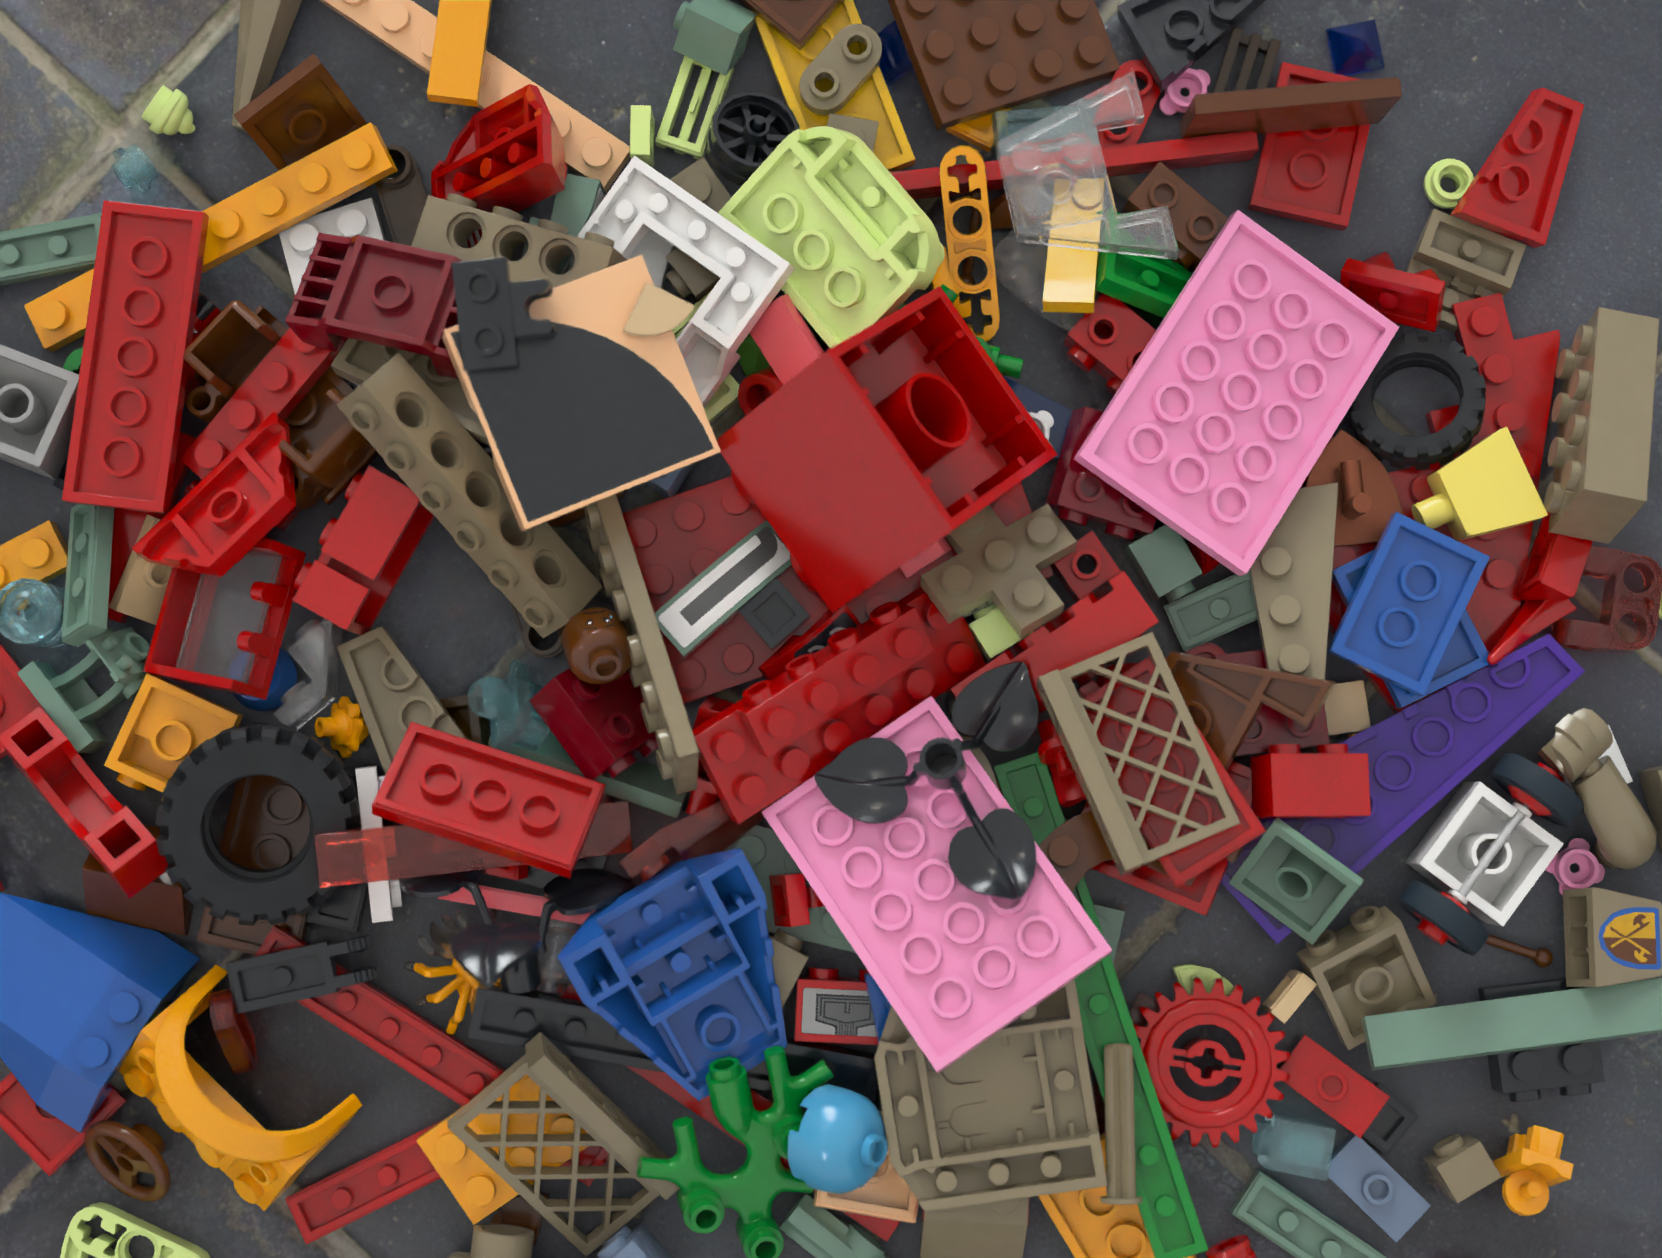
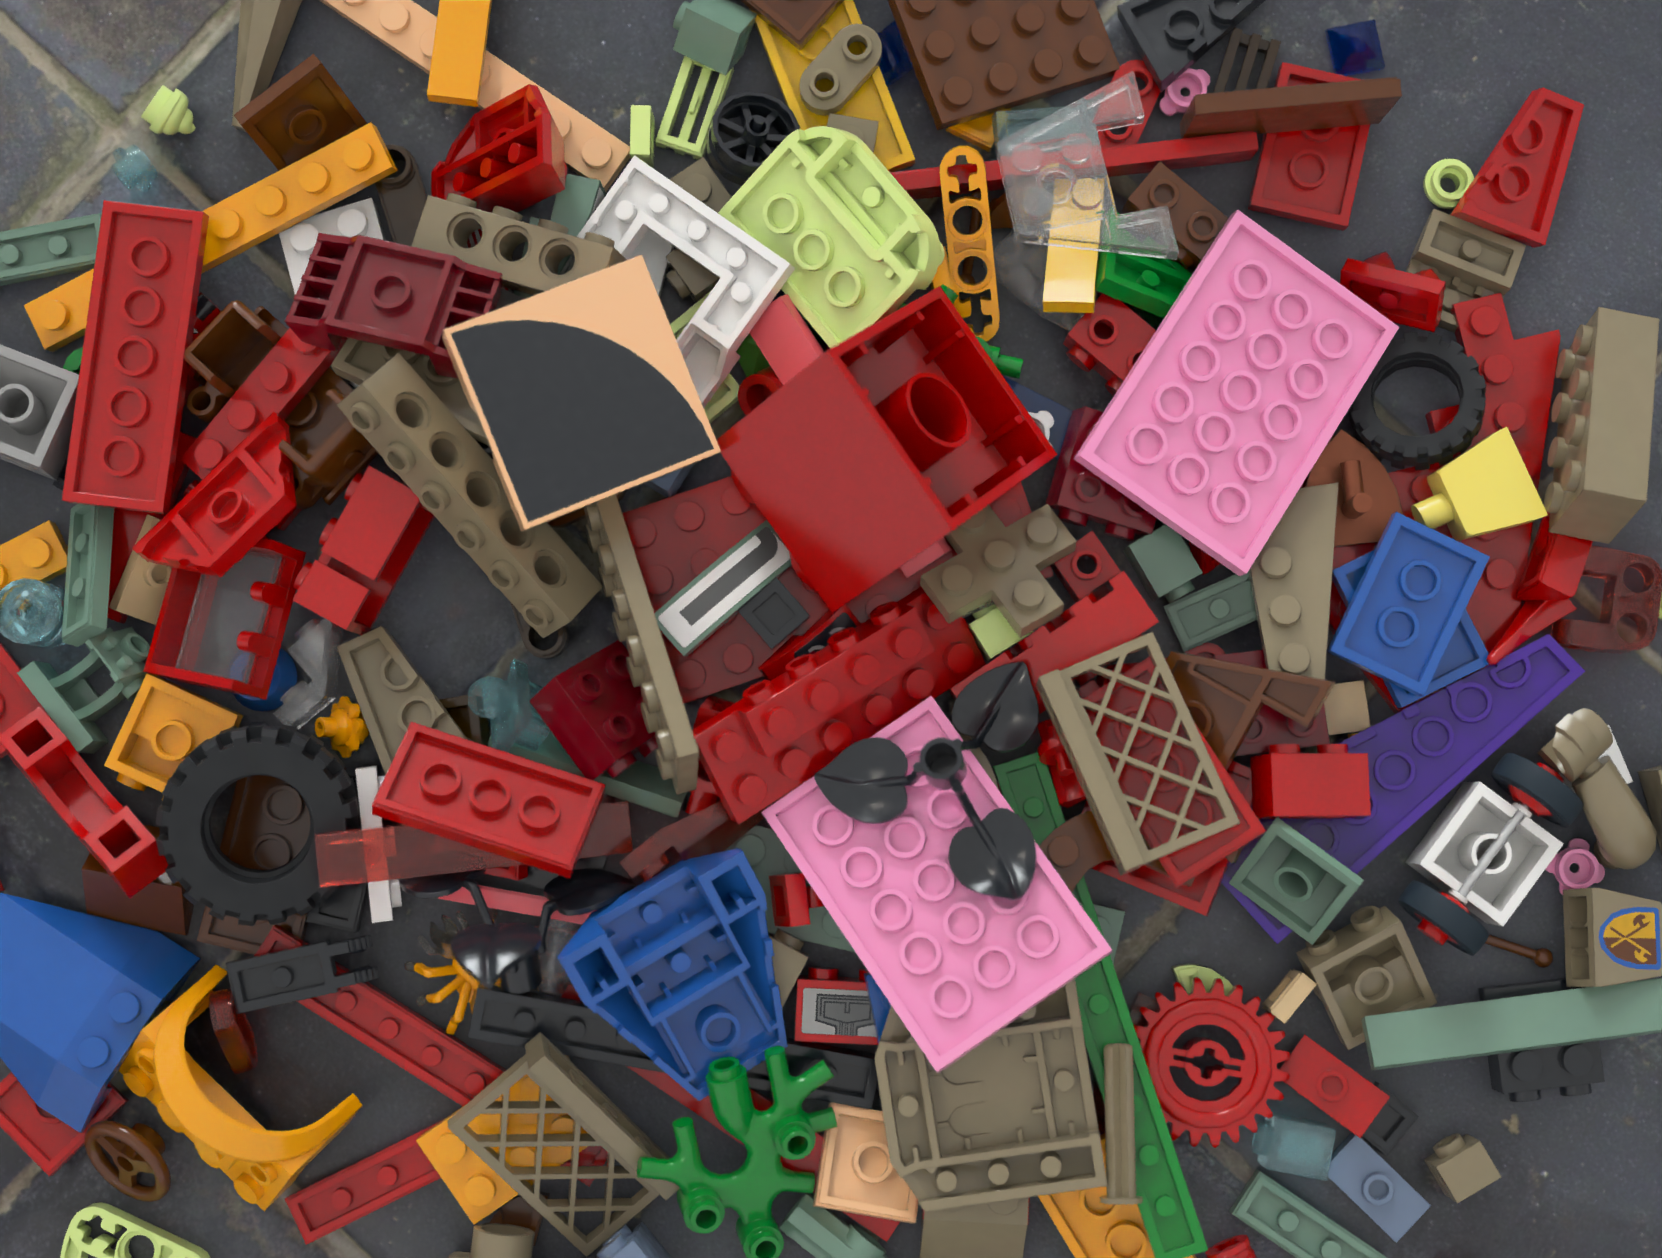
black plate [452,257,557,372] -> none
reddish brown head [561,607,632,684] -> none
tan tile [622,282,694,337] -> none
dark azure cylinder [788,1084,888,1194] -> none
light orange hips [1493,1125,1573,1216] -> none

